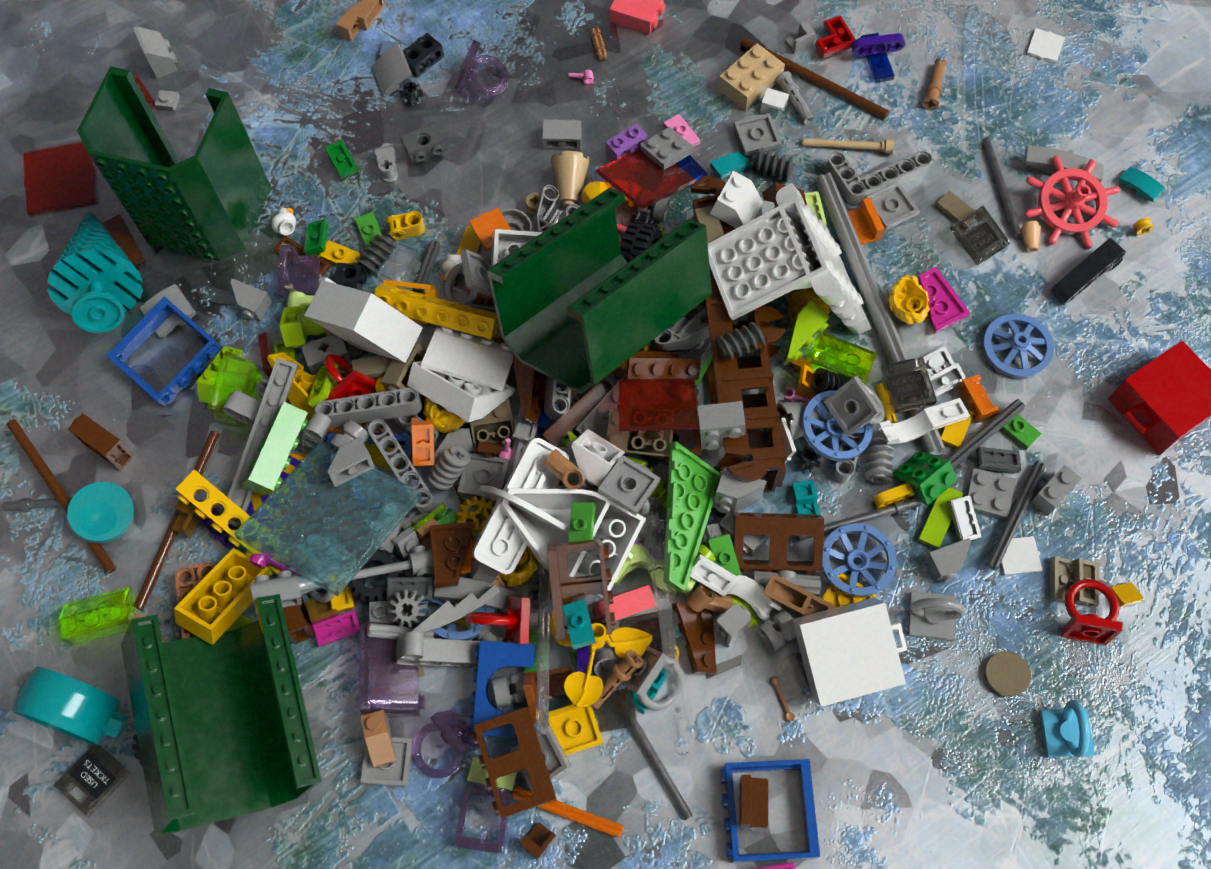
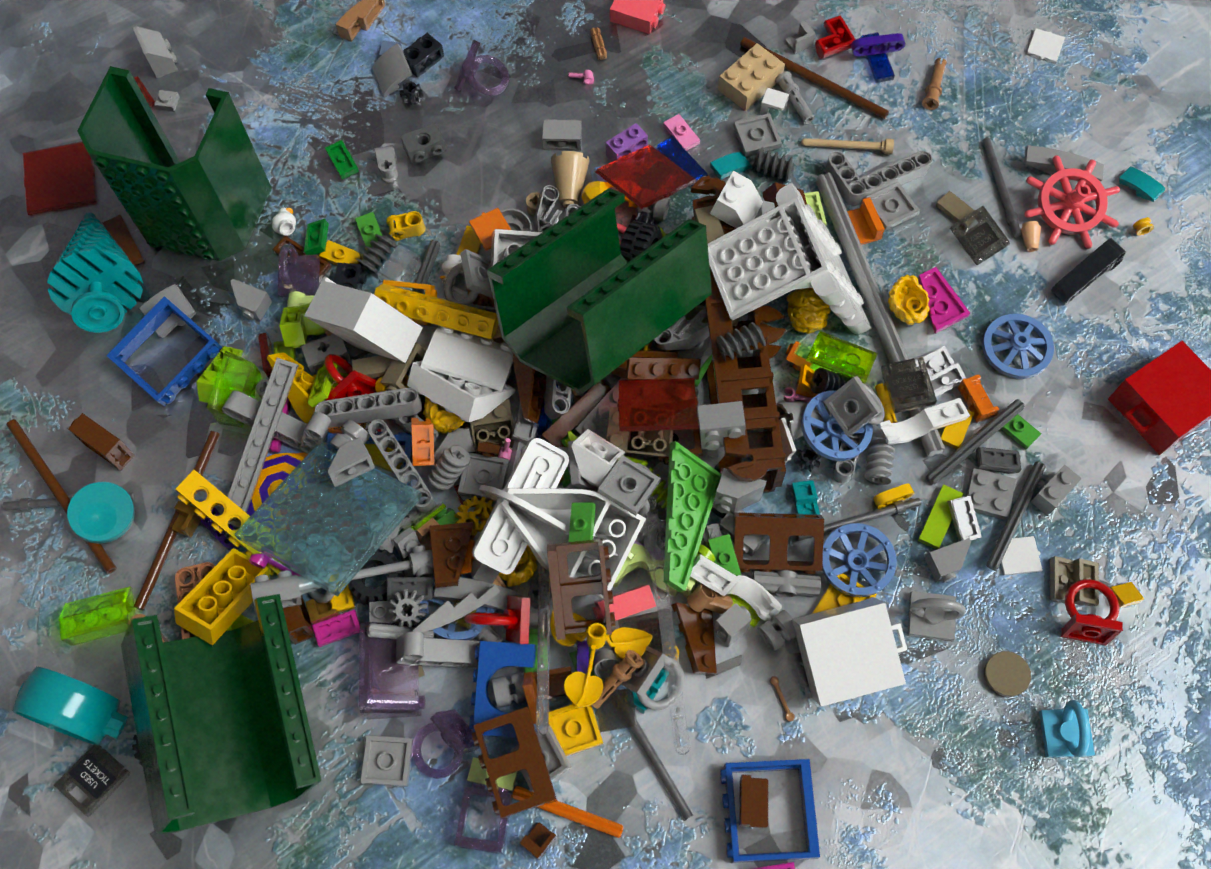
wedge [240,402,308,497] -> none
medium nougat slope [360,710,397,768] -> none
medium nougat piece [543,449,586,489] -> none
teal plate [562,599,596,649] -> none
light grey plate [640,127,694,170] -> none
medium nougat slope [763,574,834,616] -> none
lime slope [783,300,830,366] -> none
green bracket [892,451,957,505] -> none

